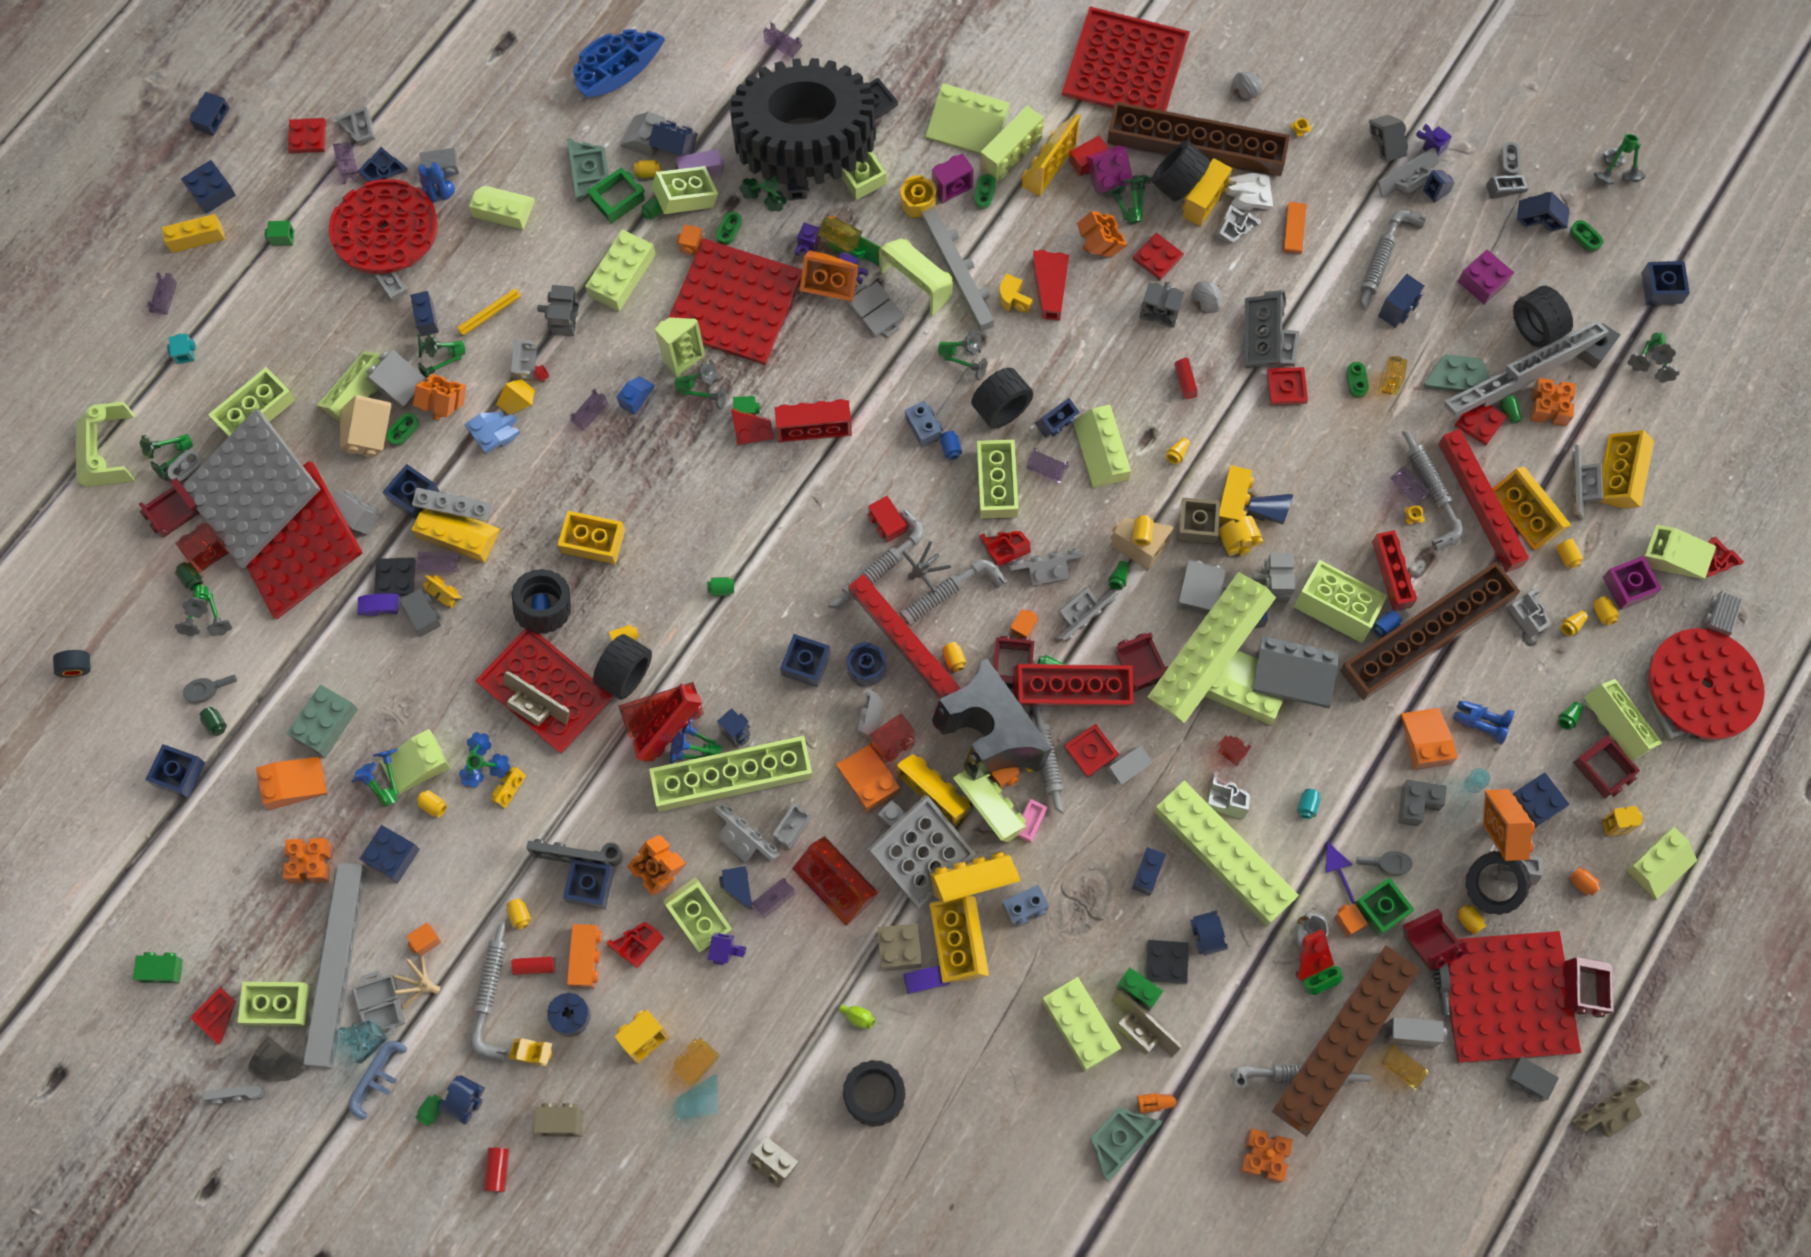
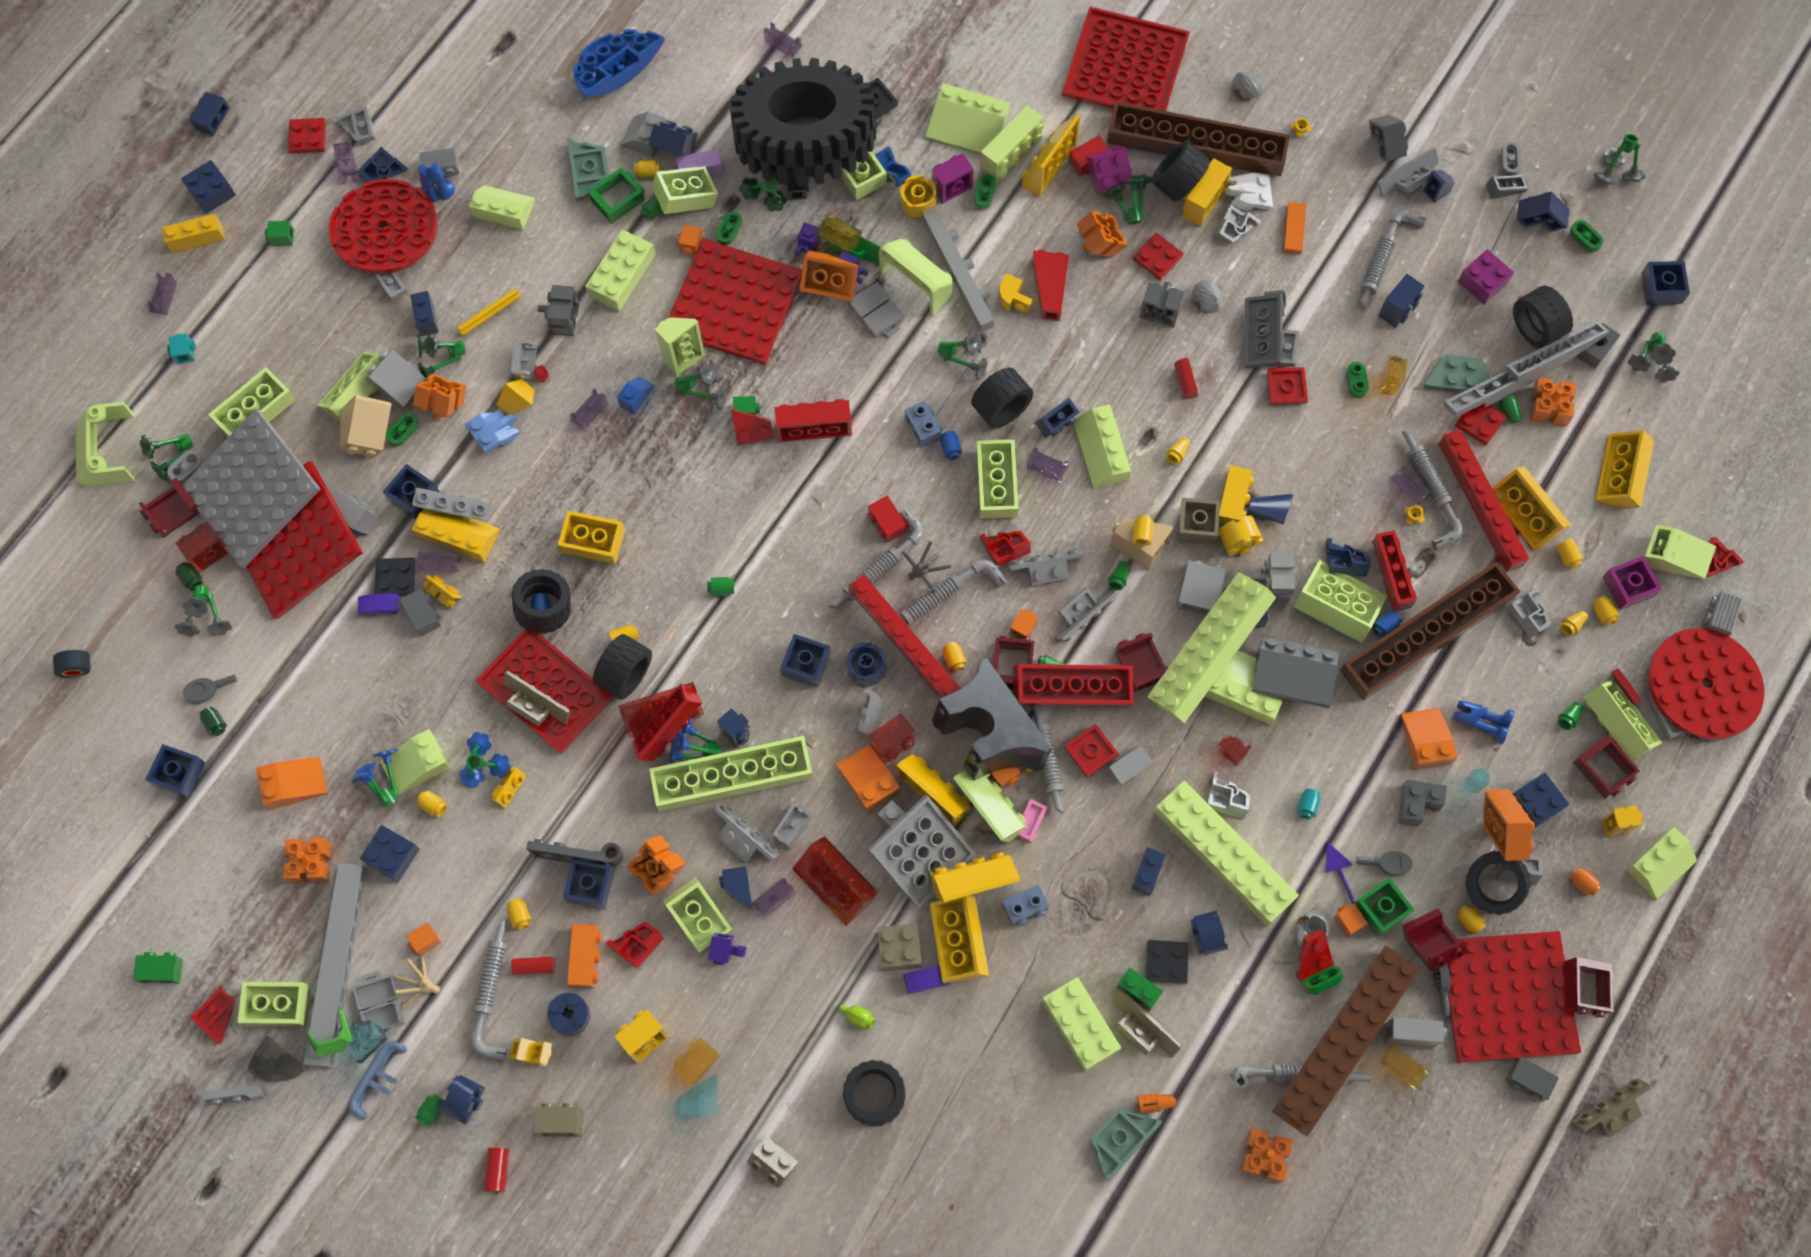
sand green brick [287,685,358,758] -> none
dark purple brick [1416,124,1452,156] -> none
light grey bracket [1572,445,1603,520] -> none
none -> bright green helmet [307,1009,353,1057]
none -> blue animal [875,147,912,187]
none -> dark blue slope [1326,538,1371,576]
none -> red tile [1612,668,1641,705]

